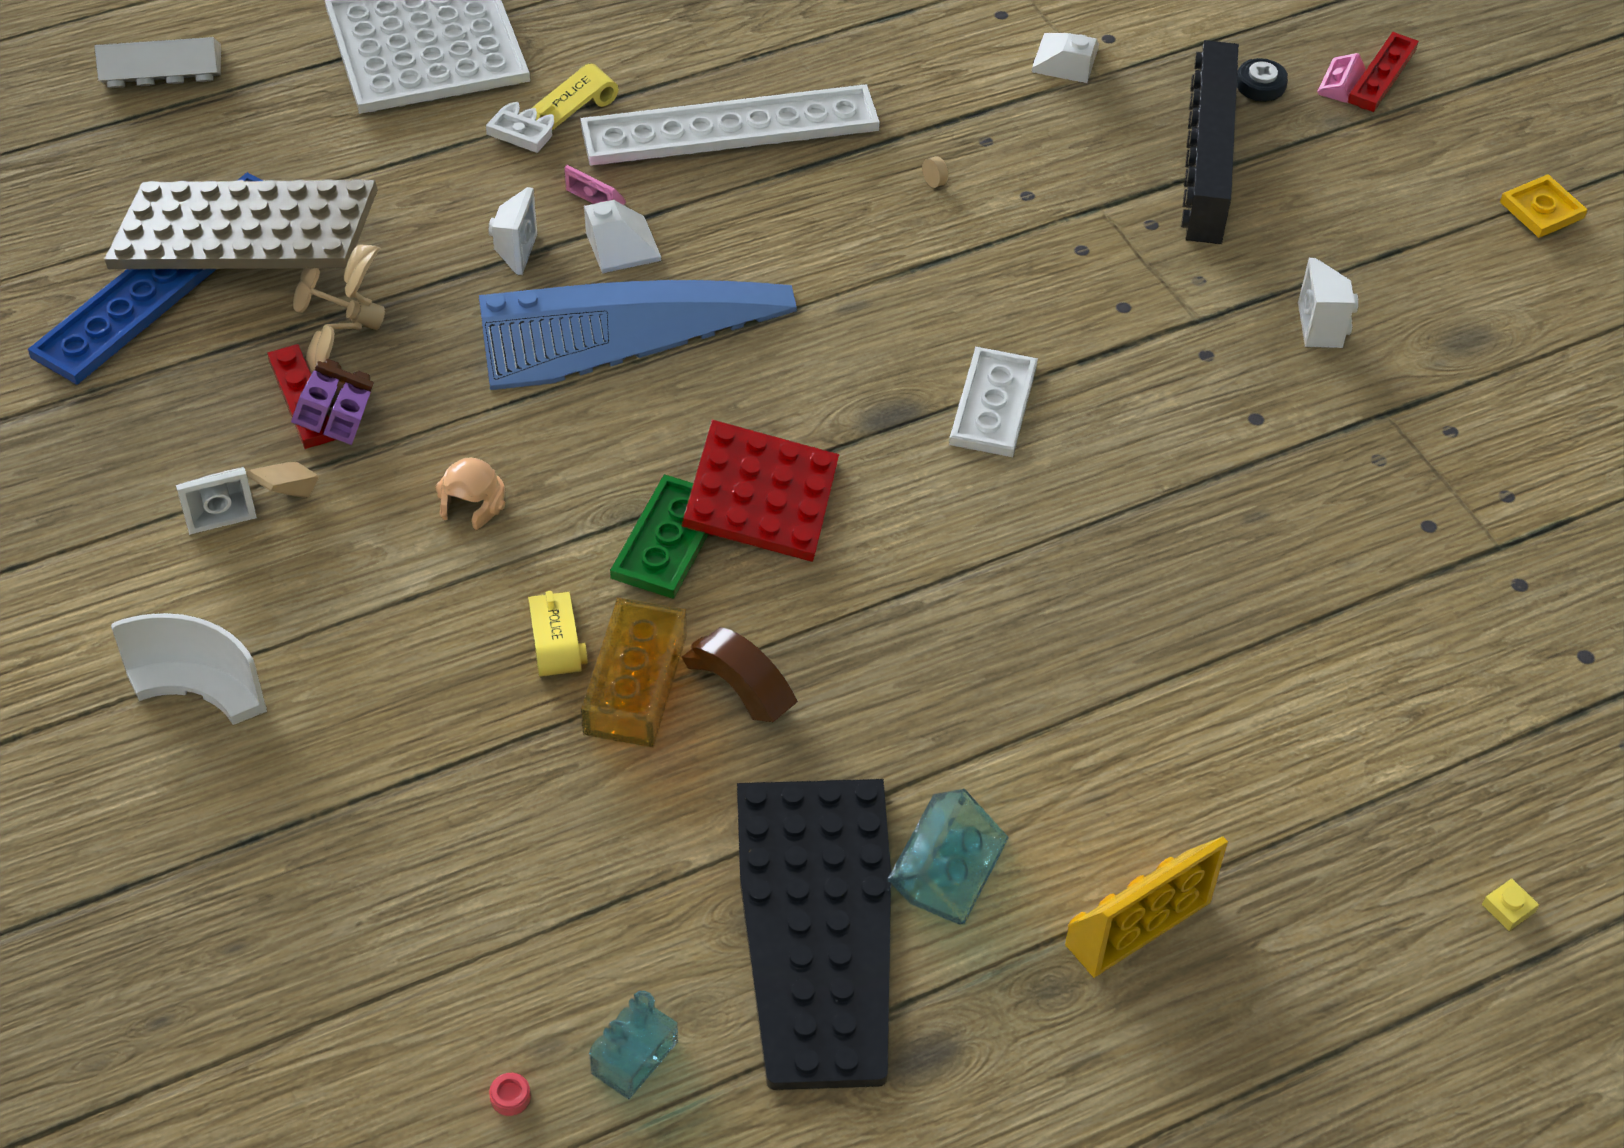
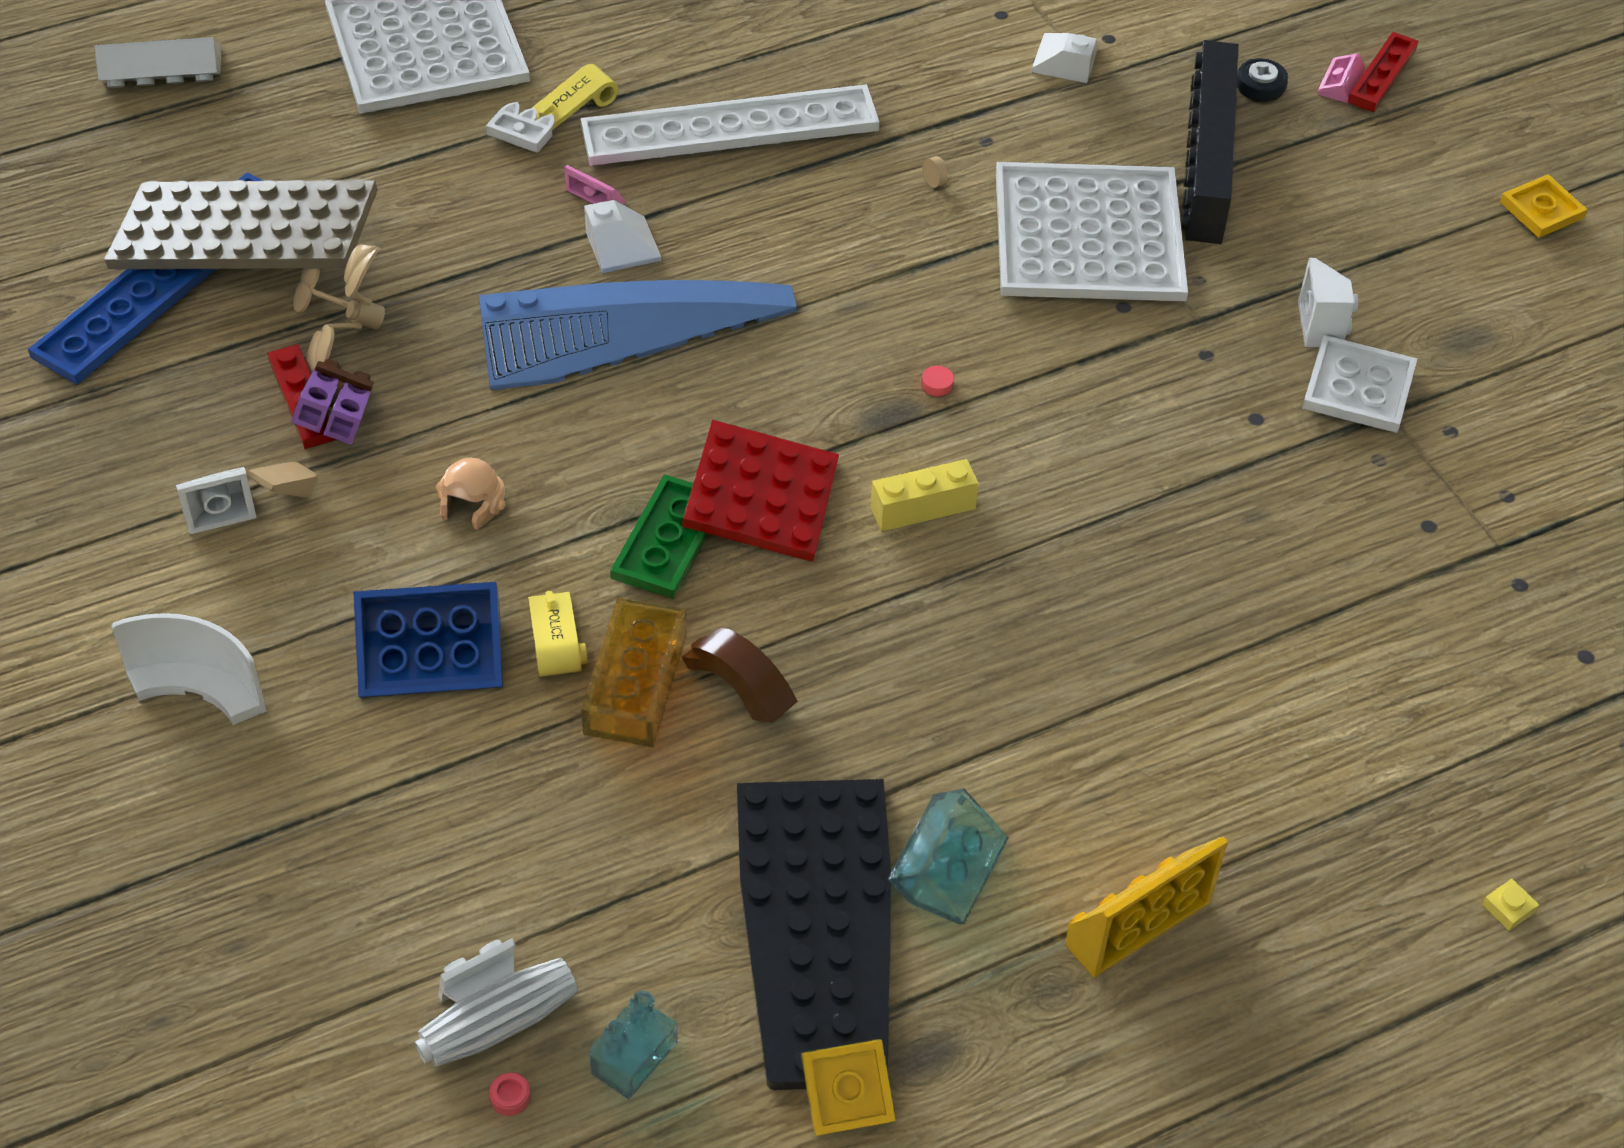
white slope [489,187,537,275] -> none
white tile [949,347,1038,457] -> none
none -> blue slope [353,582,503,698]
none -> white plate [414,938,578,1067]
none -> yellow plate [801,1039,896,1136]
none -> light yellow brick [870,459,979,532]
none -> coral tile [921,366,954,397]
none -> white plate [996,162,1188,301]
none -> white plate [1302,335,1418,433]

